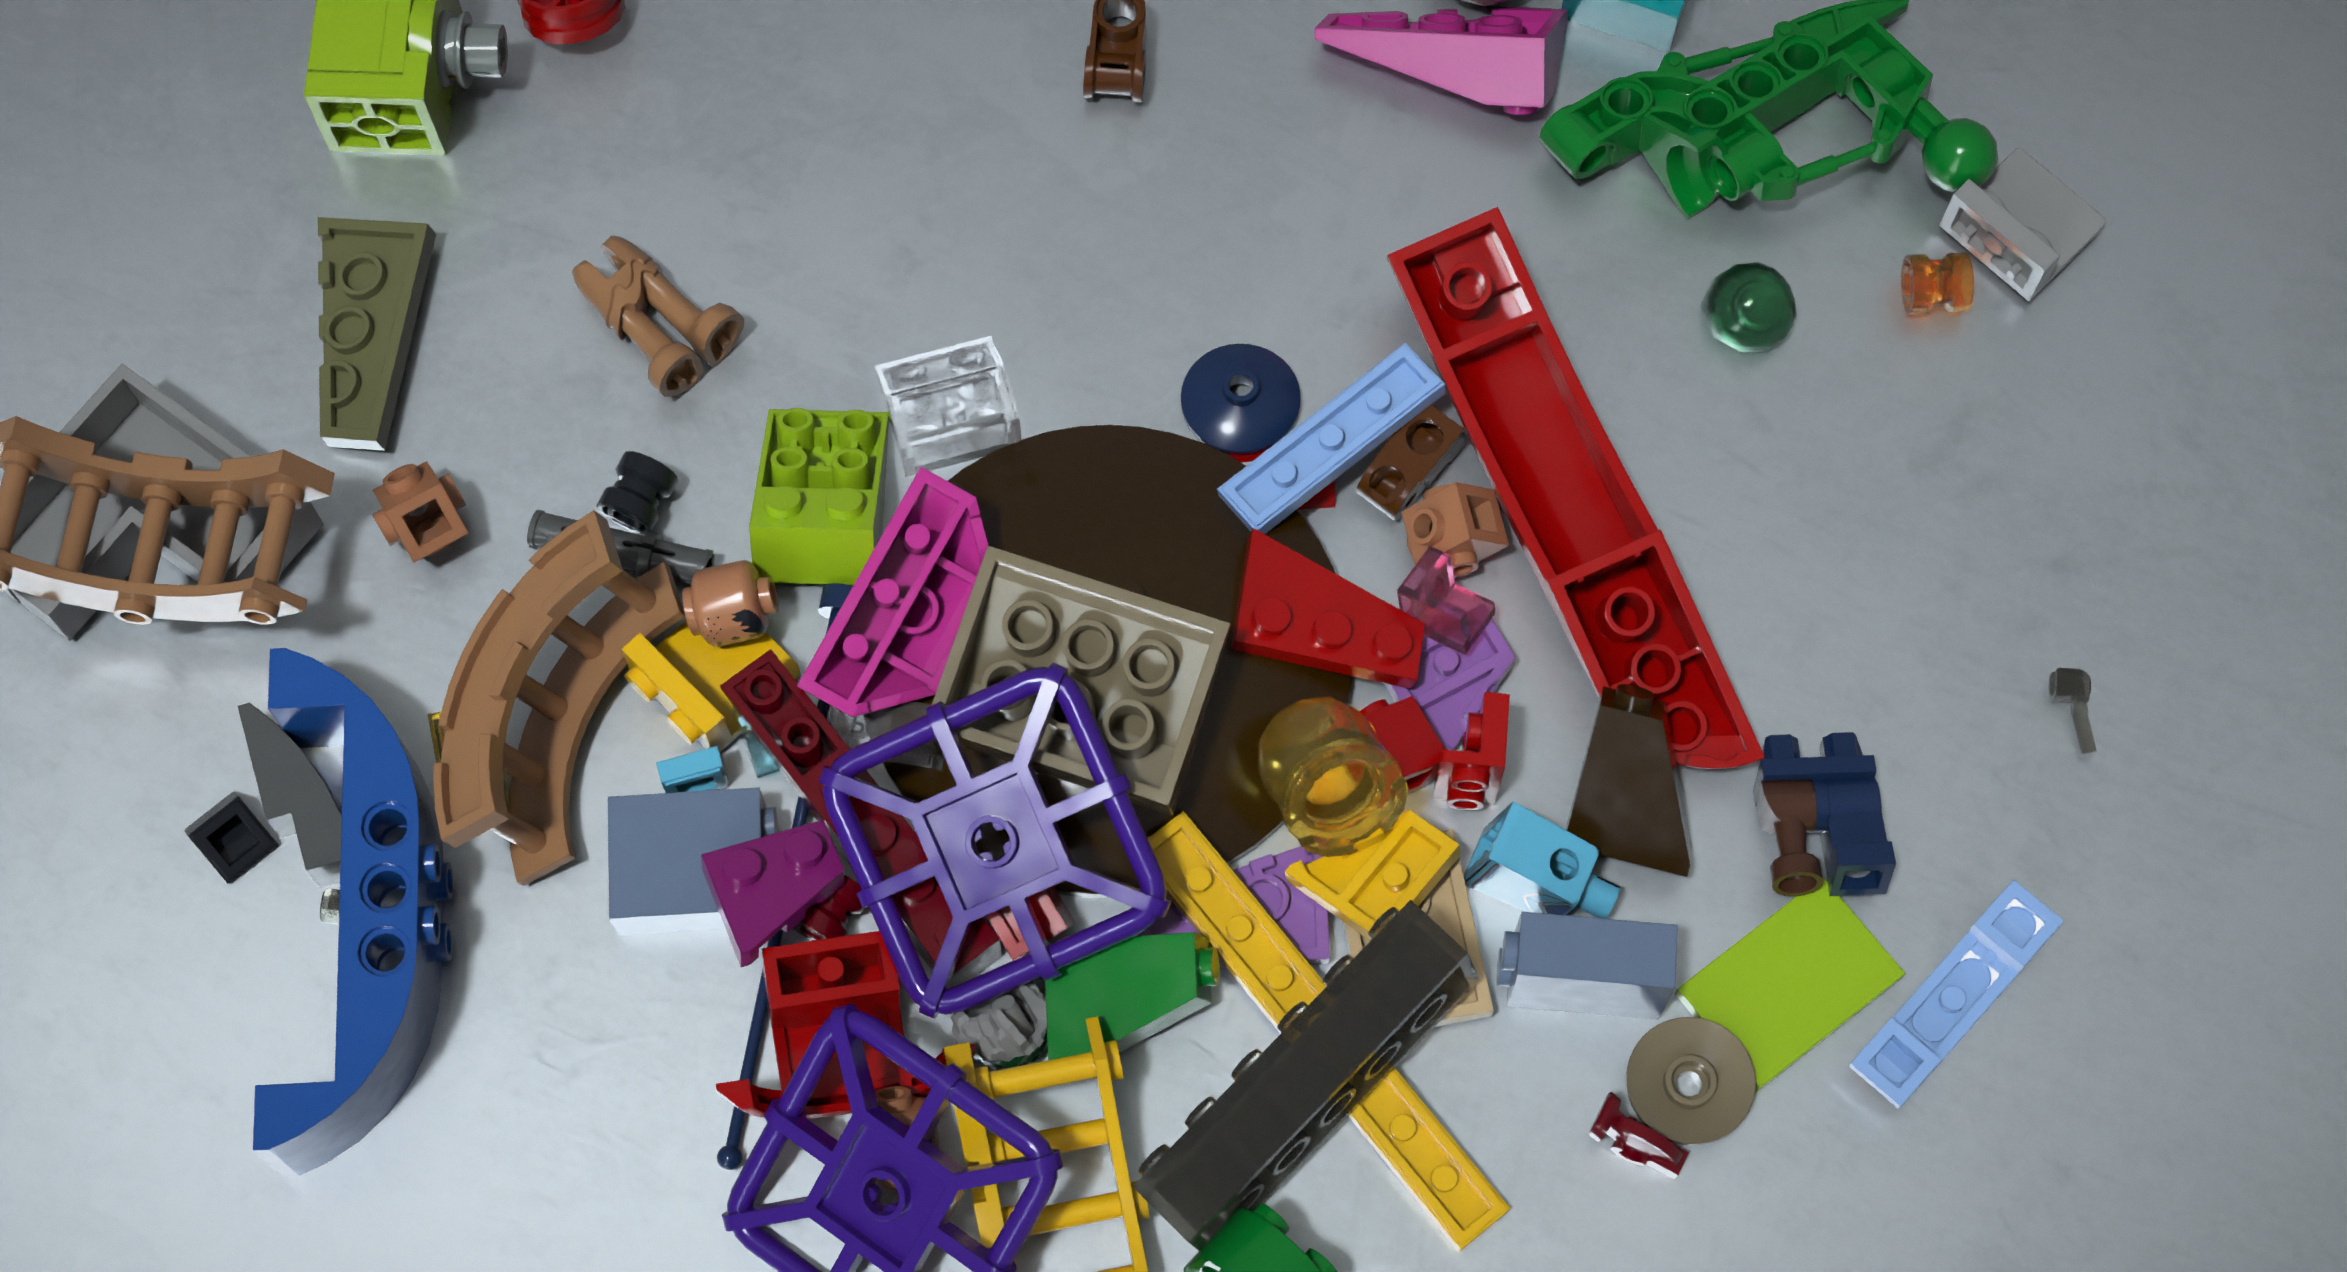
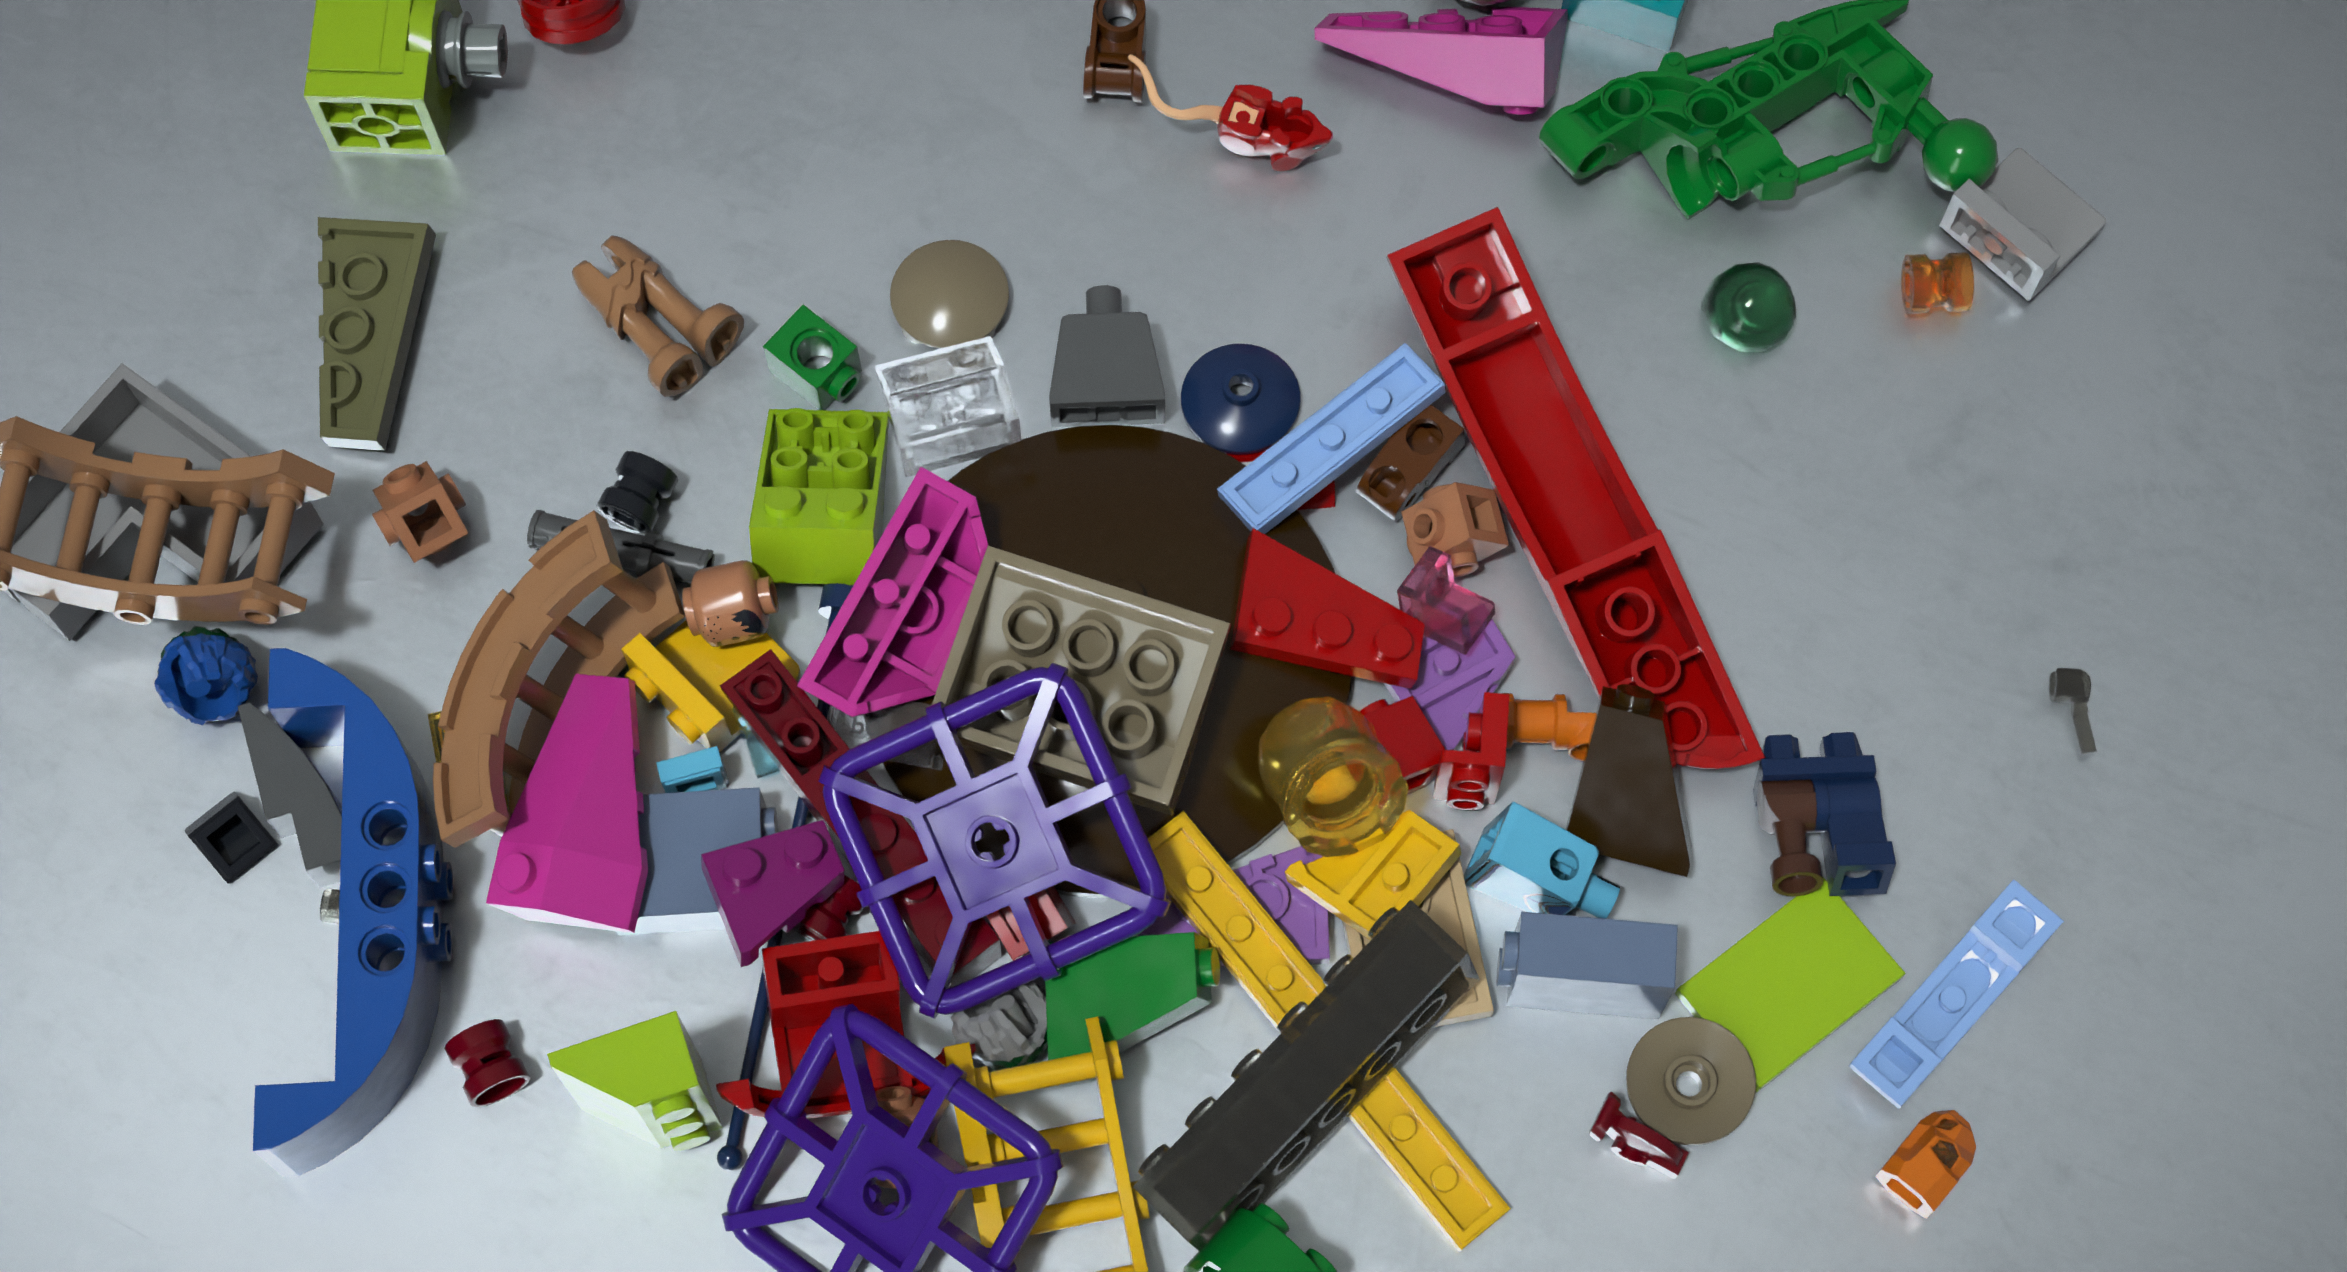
none -> blue piece [154,626,258,725]
none -> dark red wheel [444,1019,530,1107]
none -> dark pink wedge [486,674,648,933]
none -> lime slope [547,1011,723,1151]
none -> green brick [763,304,862,410]
none -> dark tan dish [890,240,1009,349]
none -> dark grey torso [1049,285,1165,428]
none -> red animal [1128,54,1333,172]
none -> orange connector [1502,693,1596,761]
none -> orange rock [1875,1110,1976,1219]

